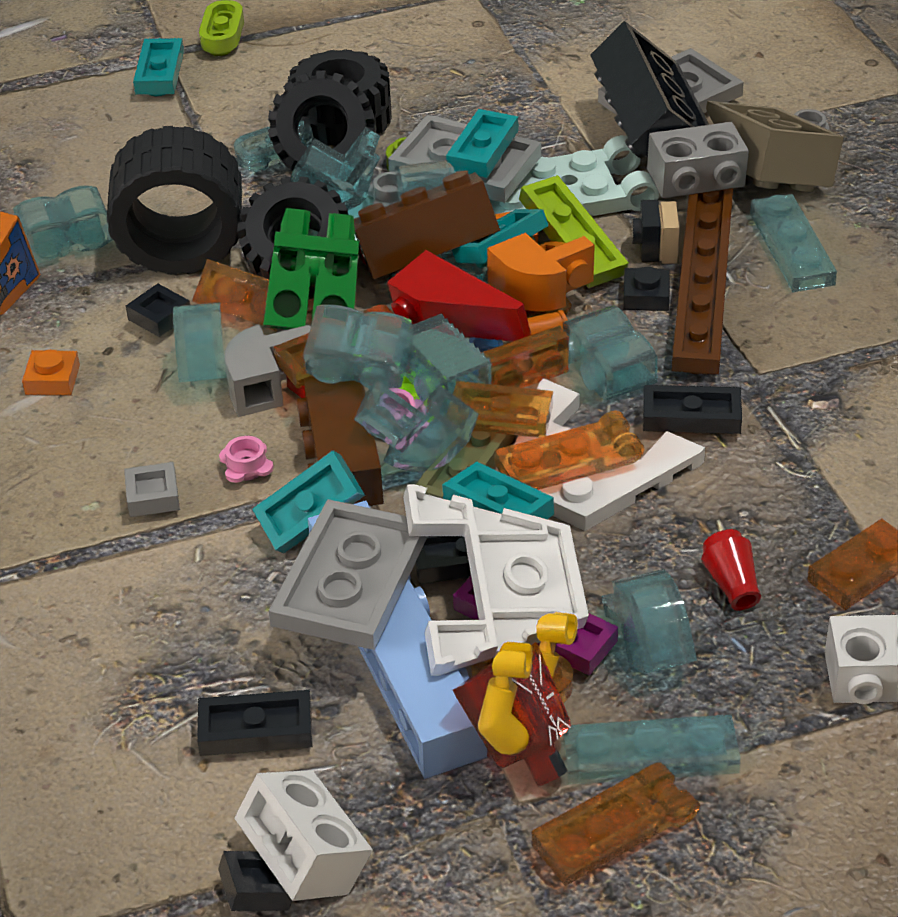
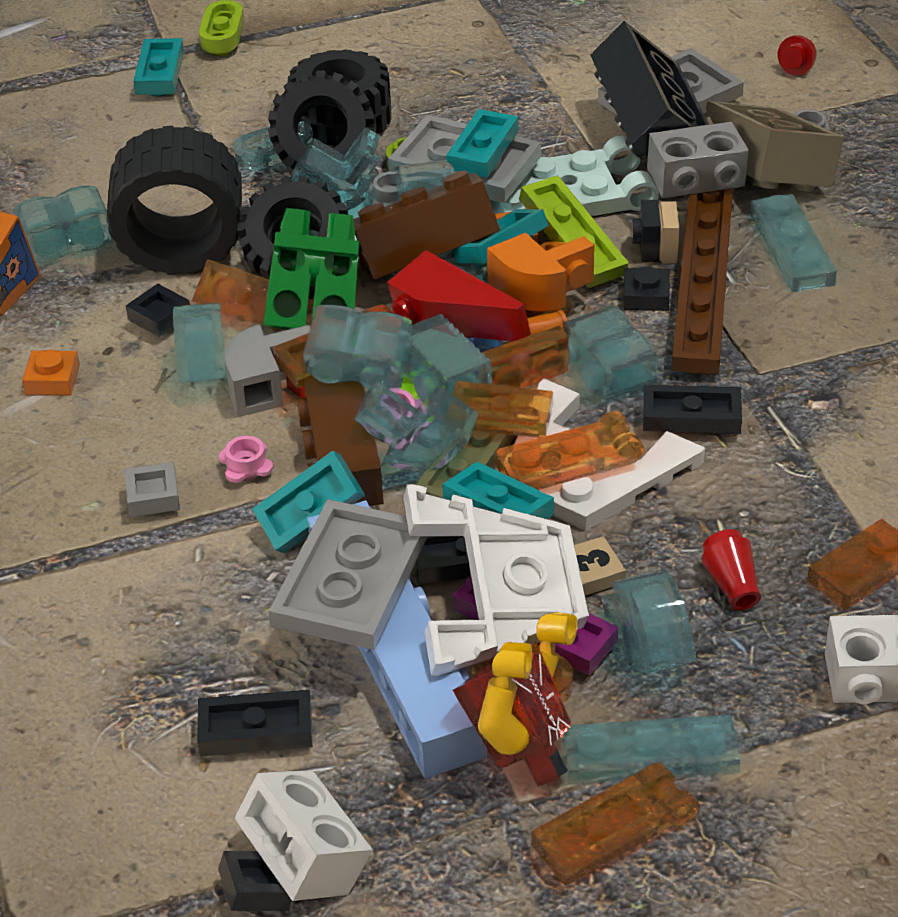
none -> tan tile [574,536,626,596]
none -> red plate [777,35,817,76]

